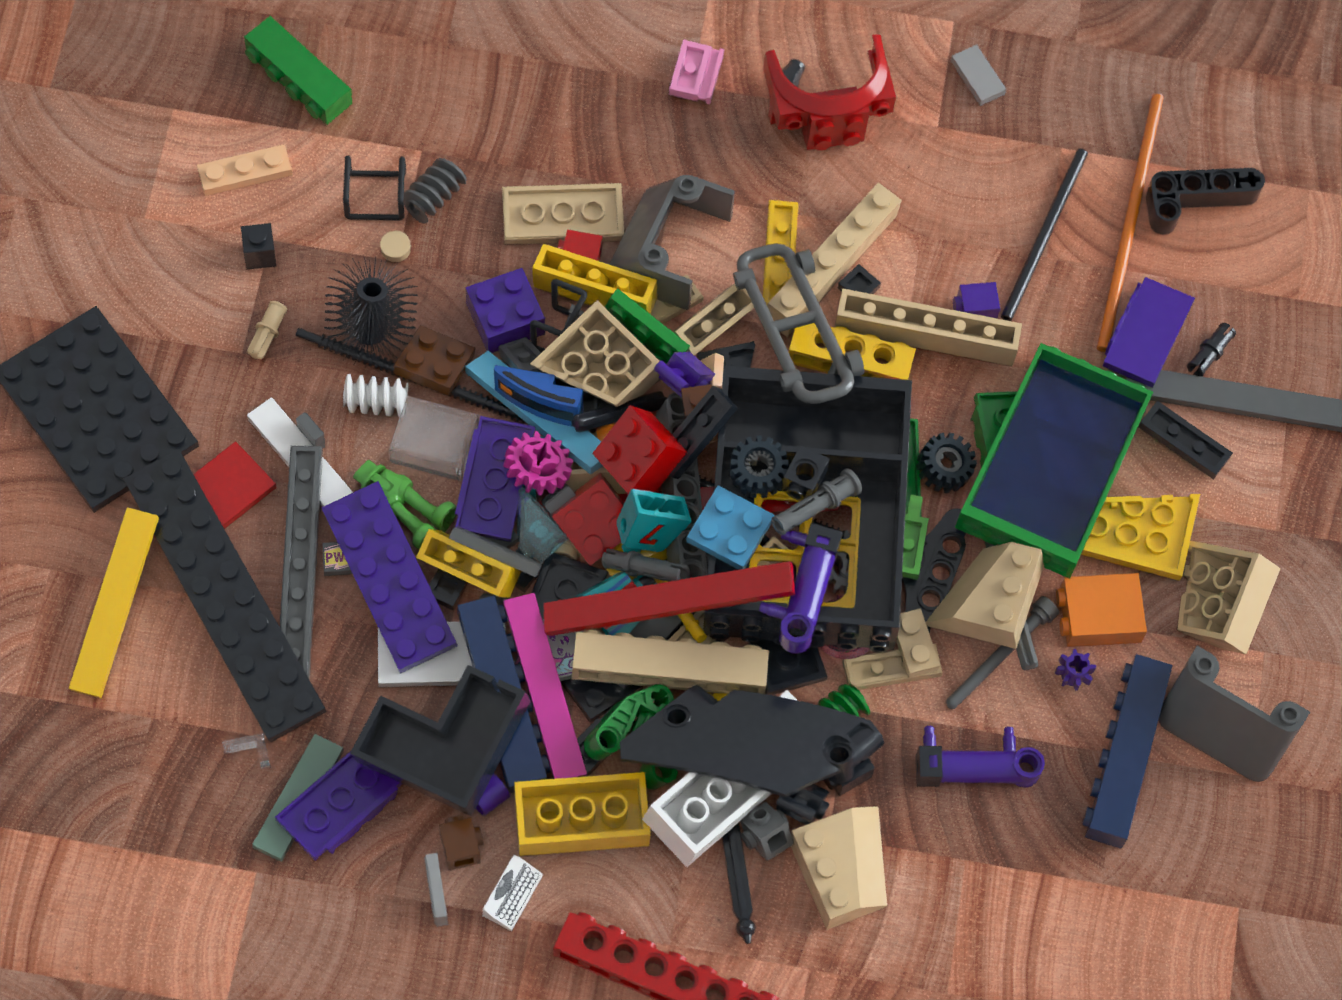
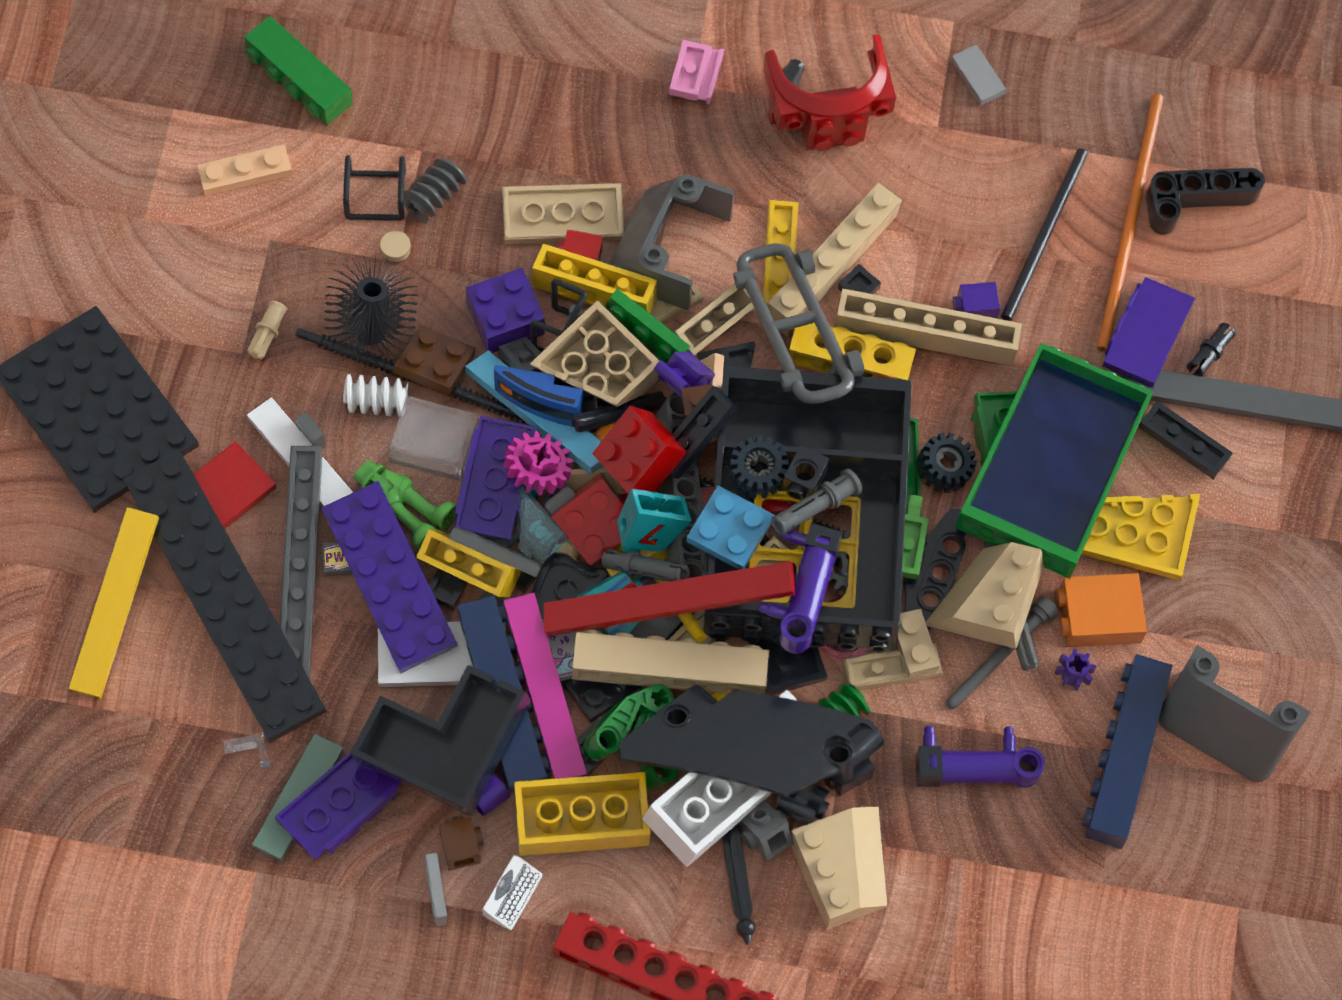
black brick [241,223,277,270] -> none
tan wedge [1177,541,1281,654] -> none

